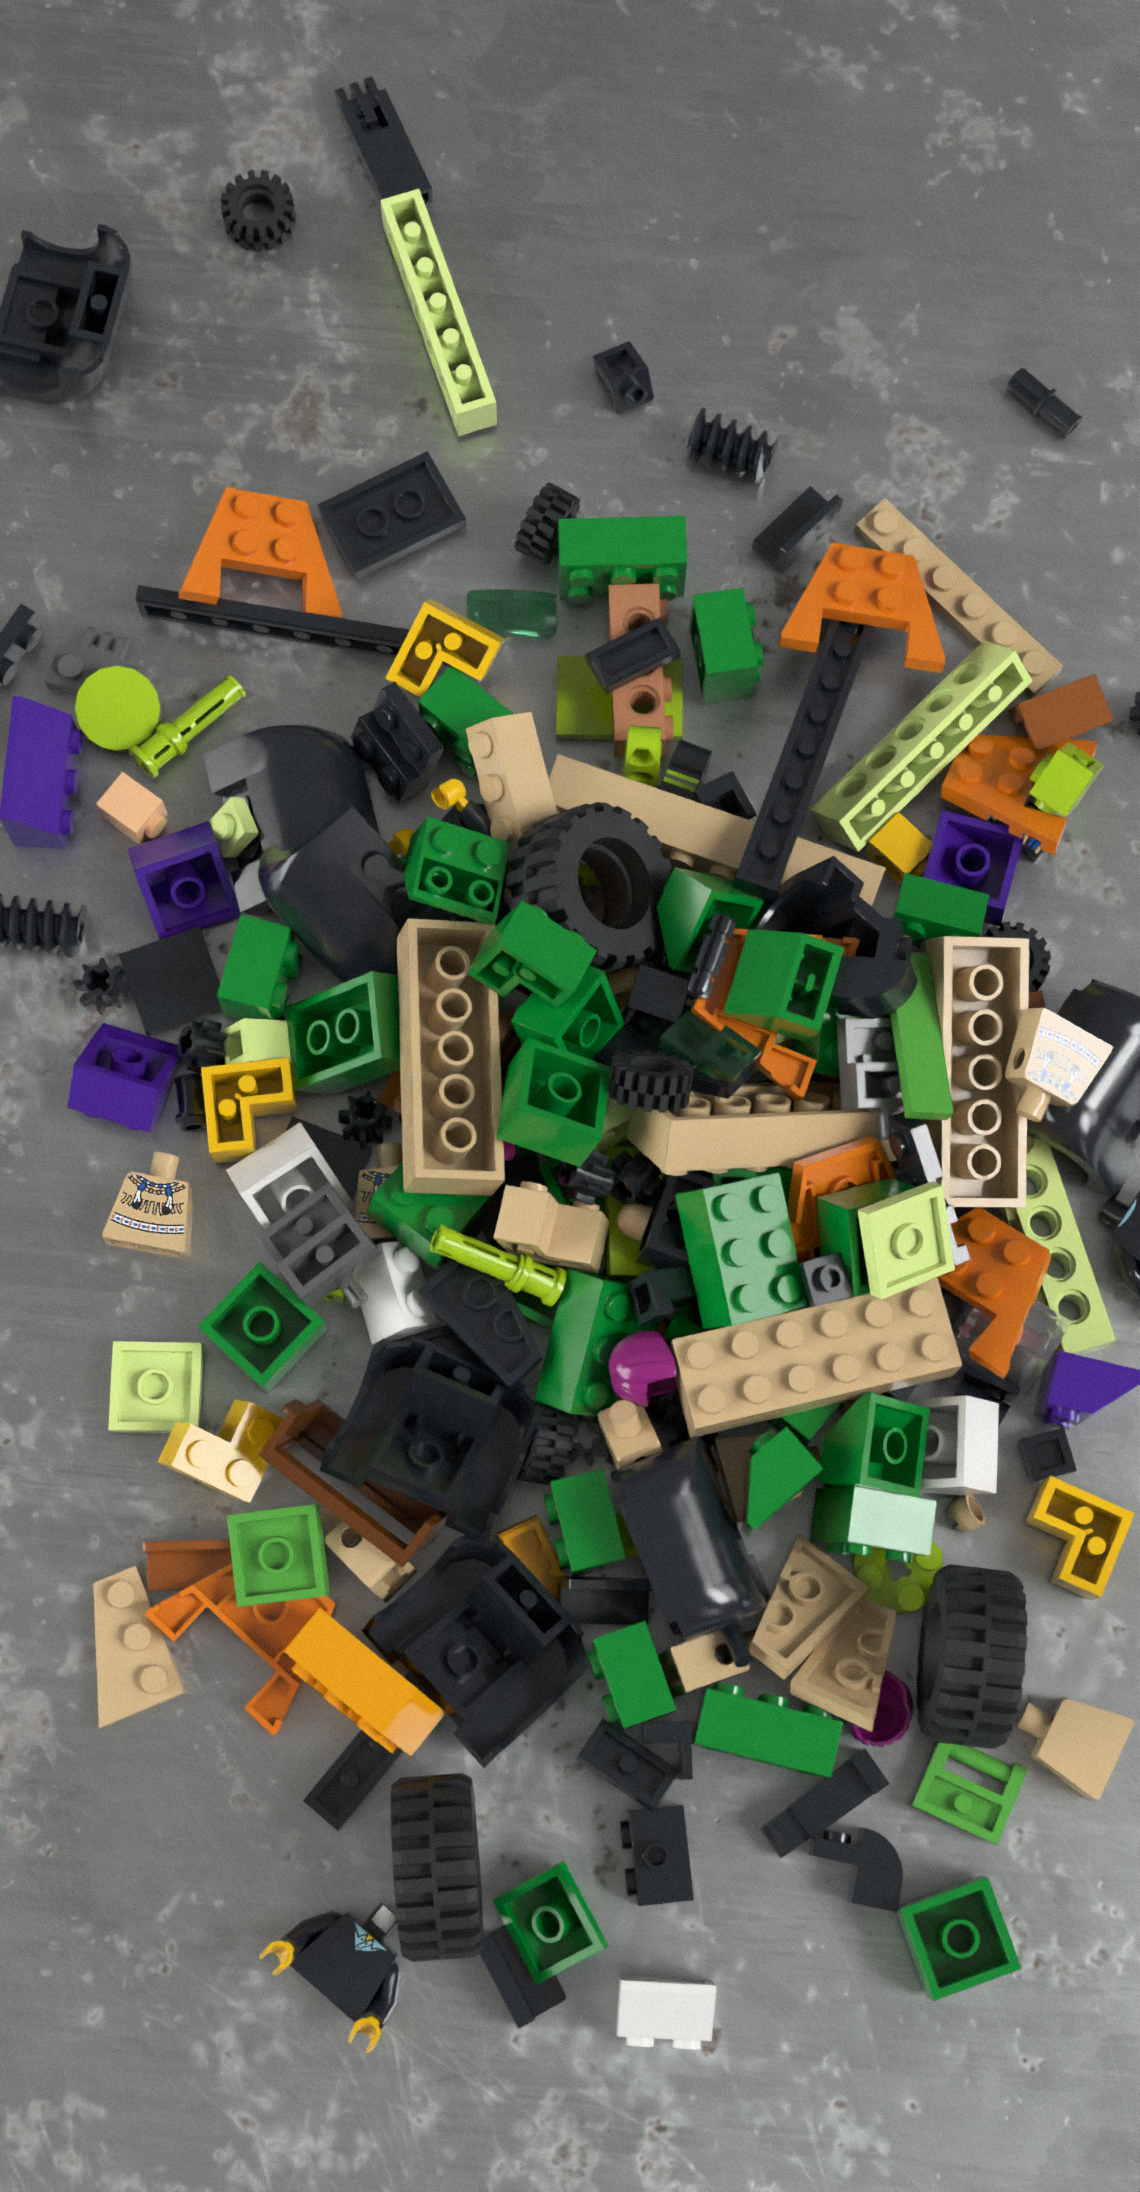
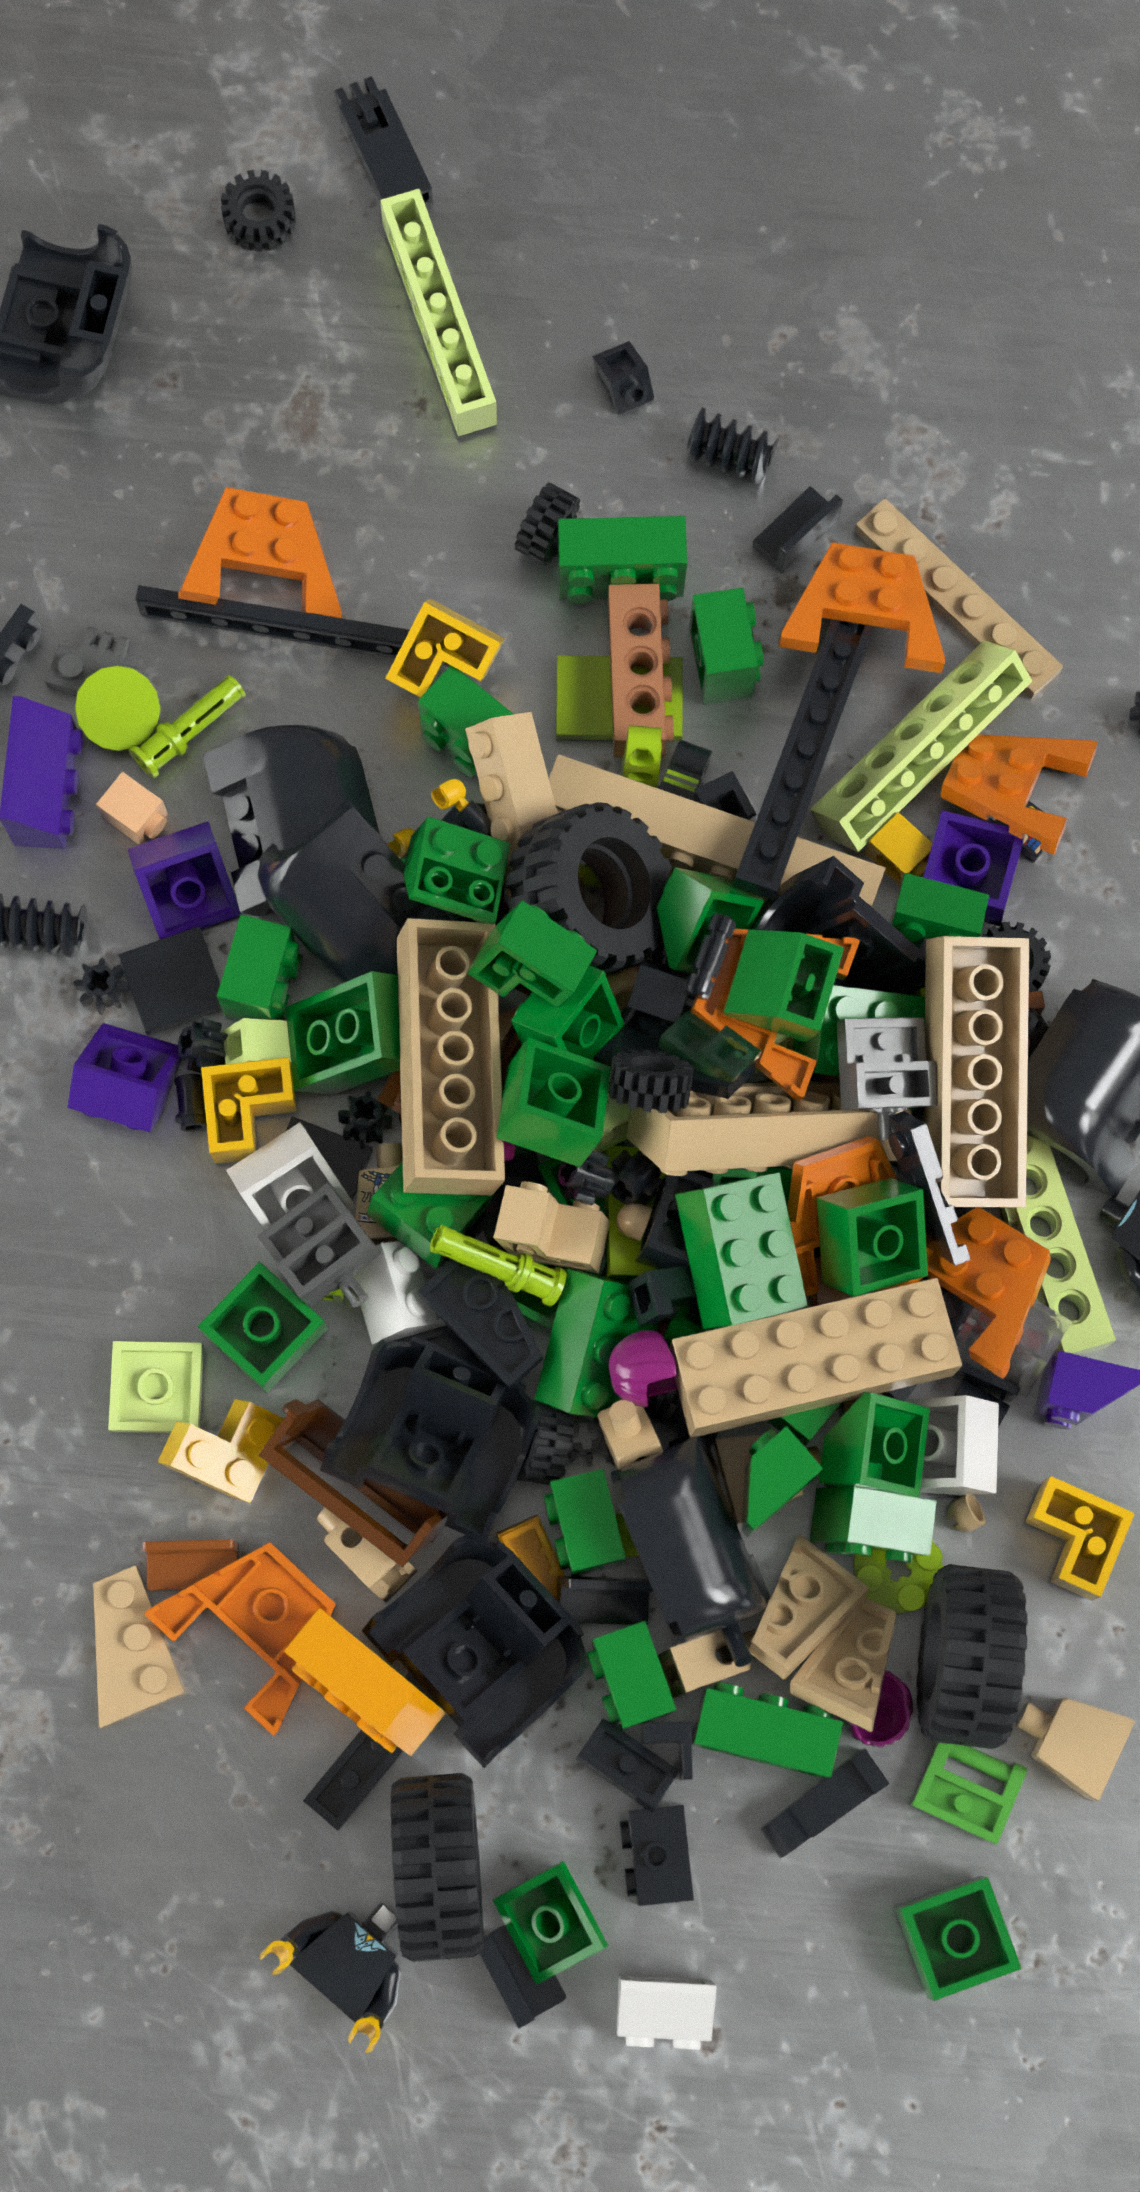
tan torso [102,1152,193,1260] -> none
yellowish green plate [209,797,259,858] -> none
bright green plate [227,1503,330,1607] -> none
black plate [317,451,466,579] -> none
black plate [351,681,445,803] -> none
clear green slope [467,589,557,639] -> none
black tile [585,617,681,694] -> none
bracket [799,1252,853,1307] -> none
black brick [809,1827,903,1912] -> none
black brick [832,917,918,1017] -> none
yellowish green plate [858,1181,955,1299] -> none
bright green tile [890,952,954,1120] -> none
torso [1005,1008,1113,1122] -> none
black axle [1007,368,1083,438] -> none
dark orange panel [1008,674,1113,751] -> none
black plate [1019,1428,1077,1484] -> none
lime brick [1029,742,1105,817] -> none

